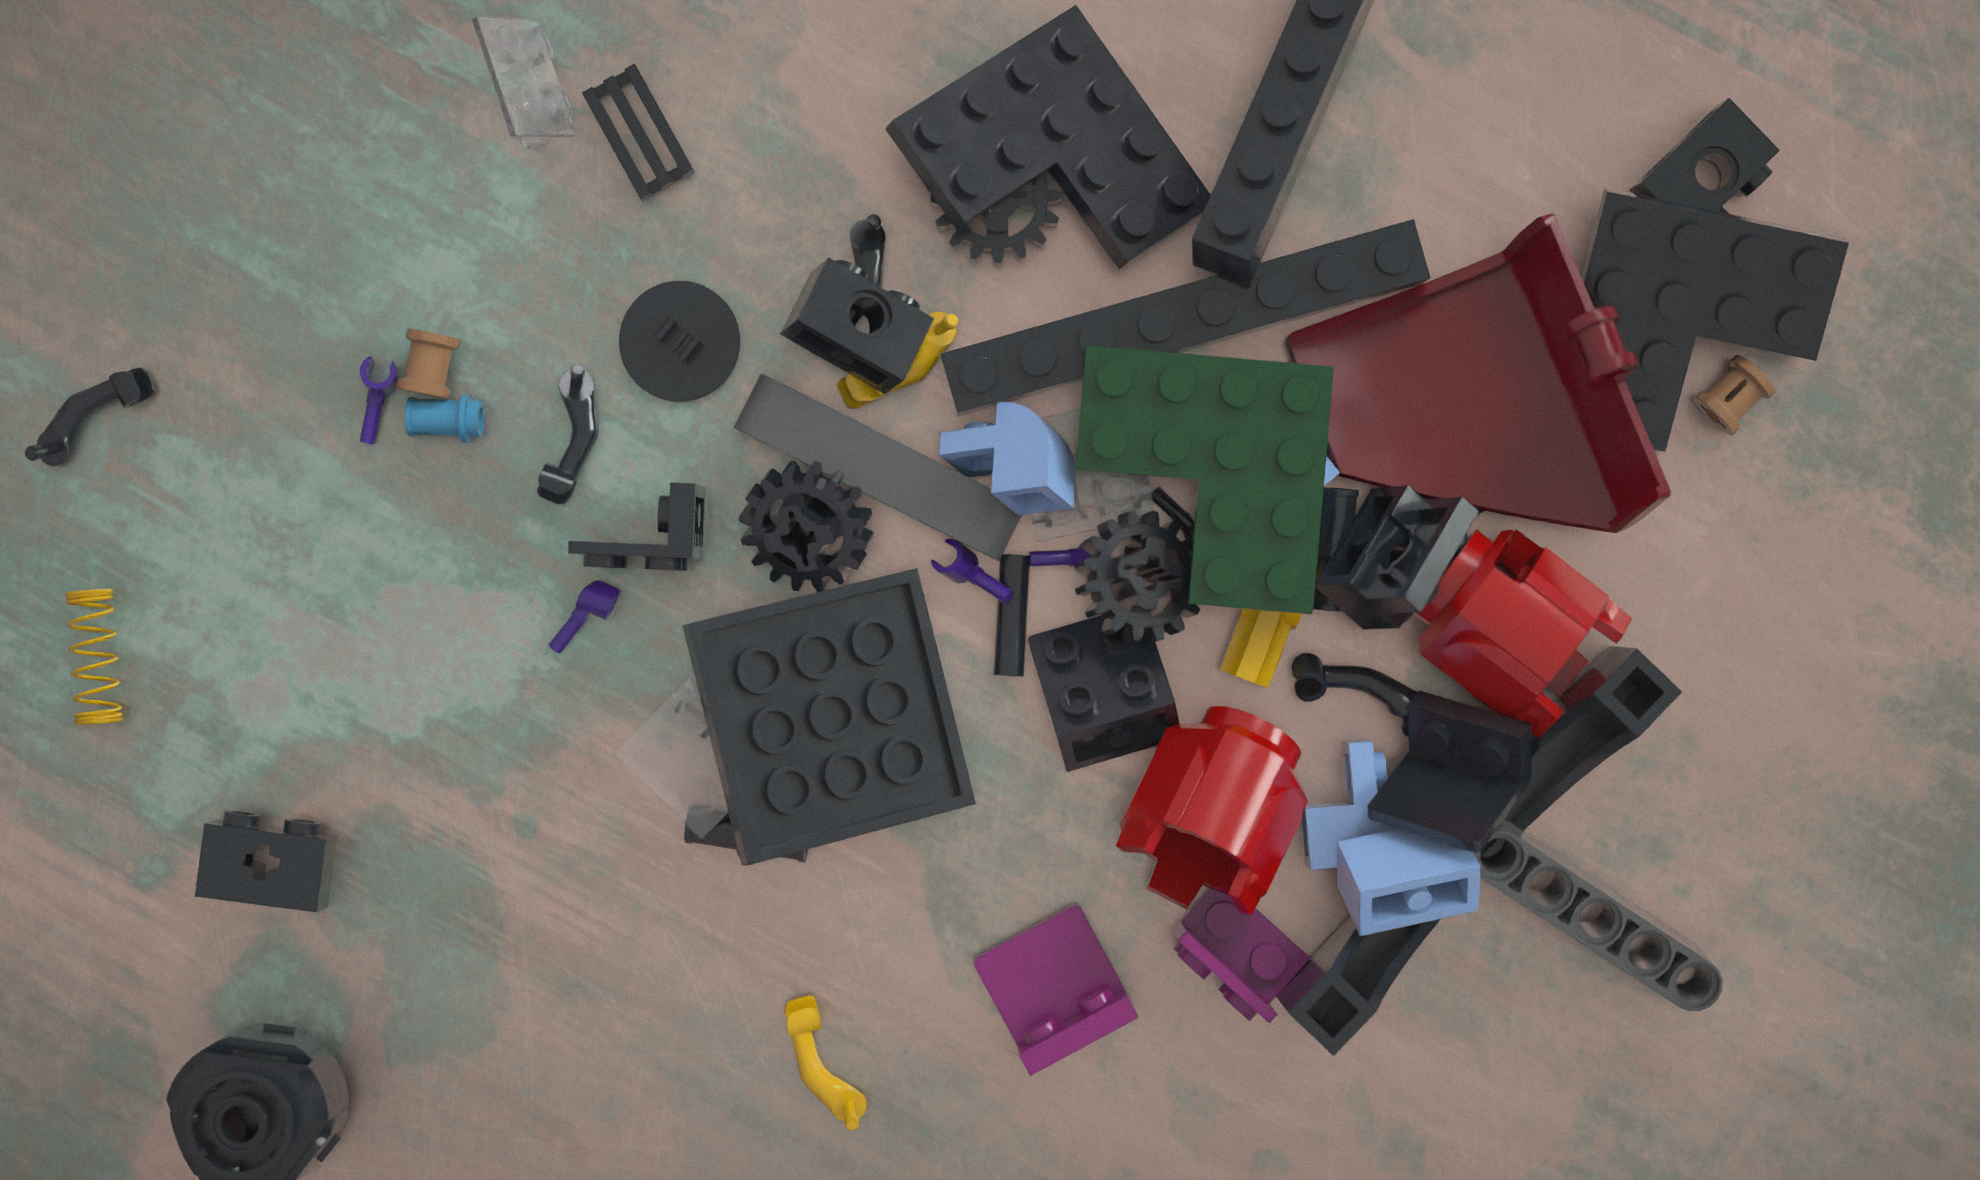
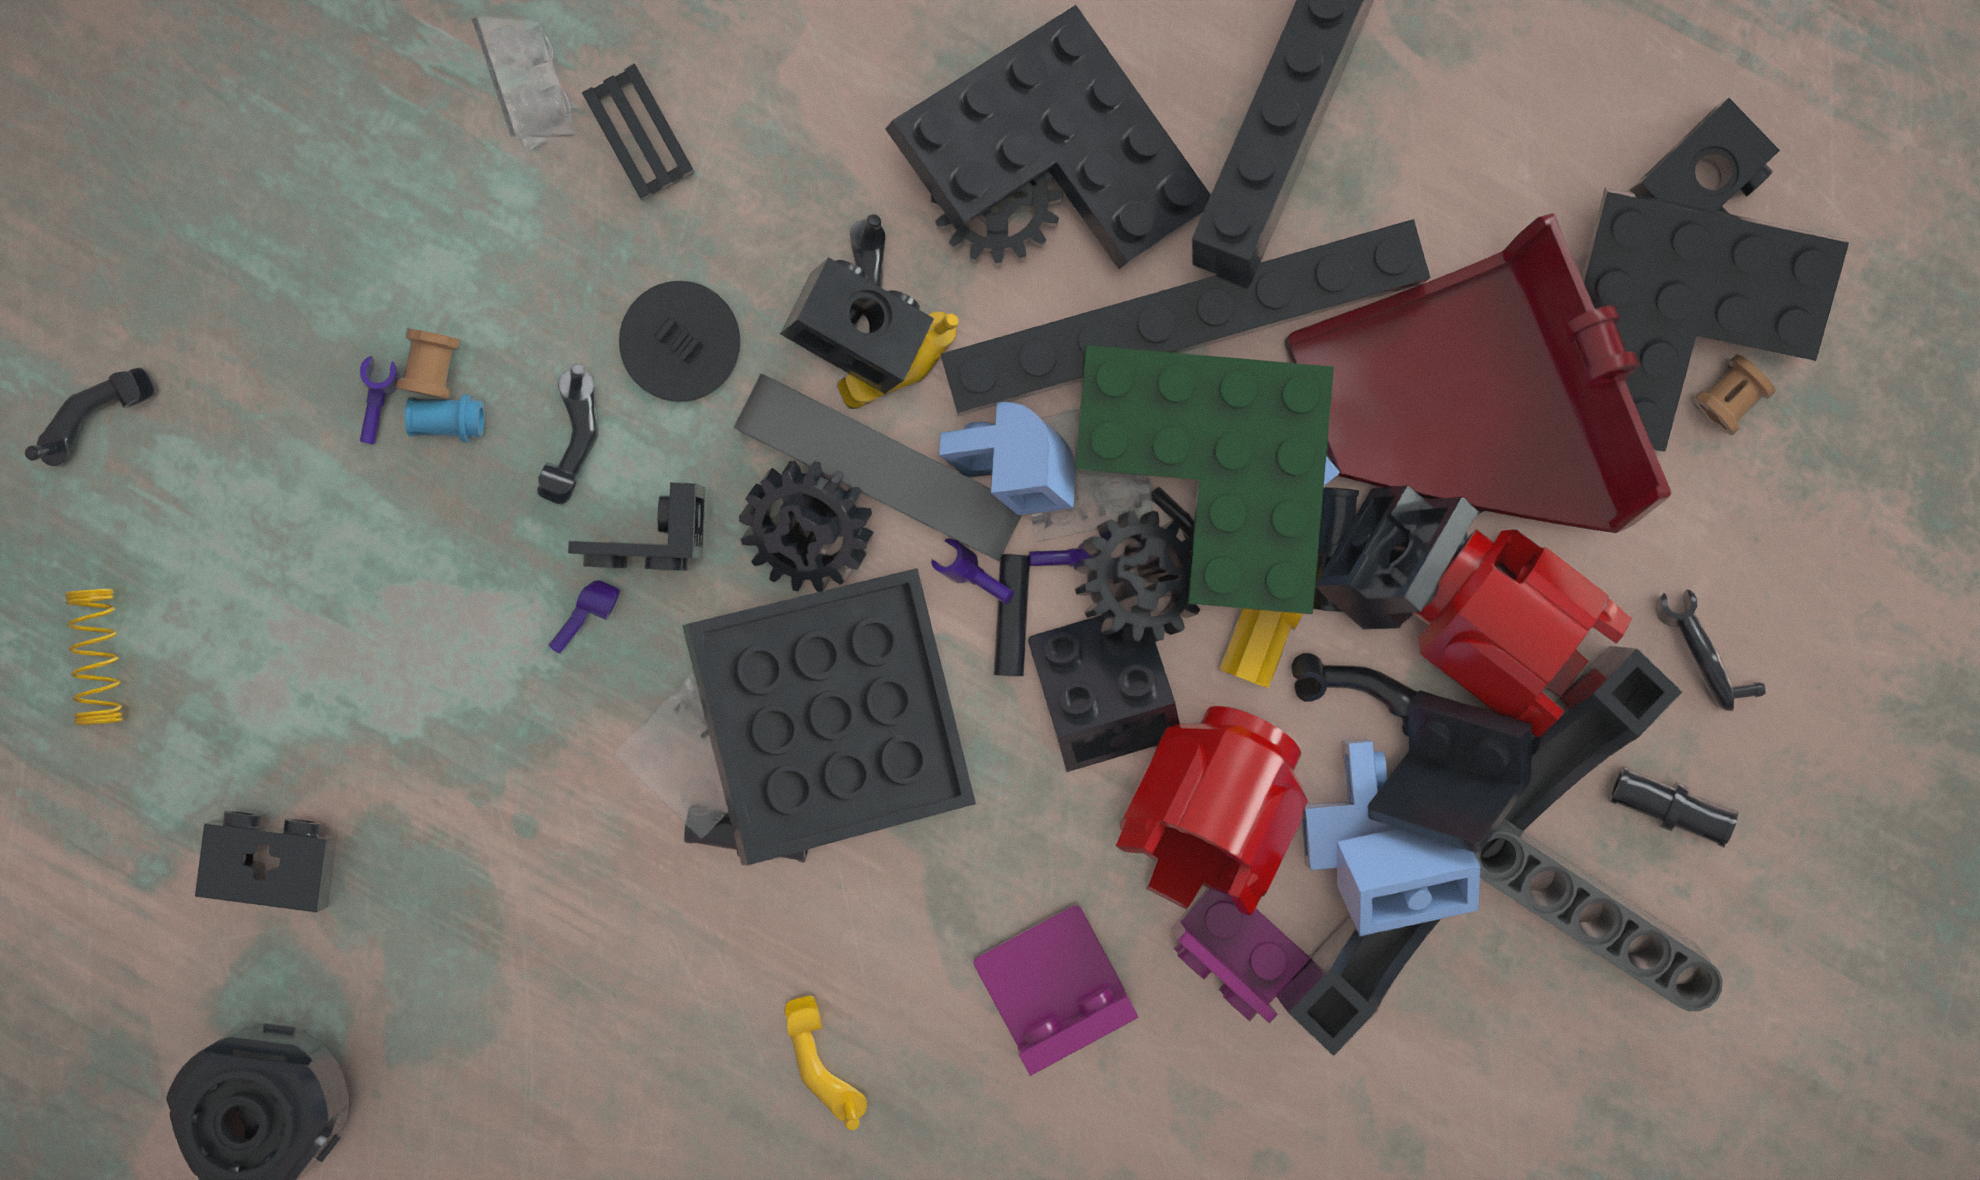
none -> black pin [1609,766,1739,848]
none -> black piece [1656,589,1766,711]

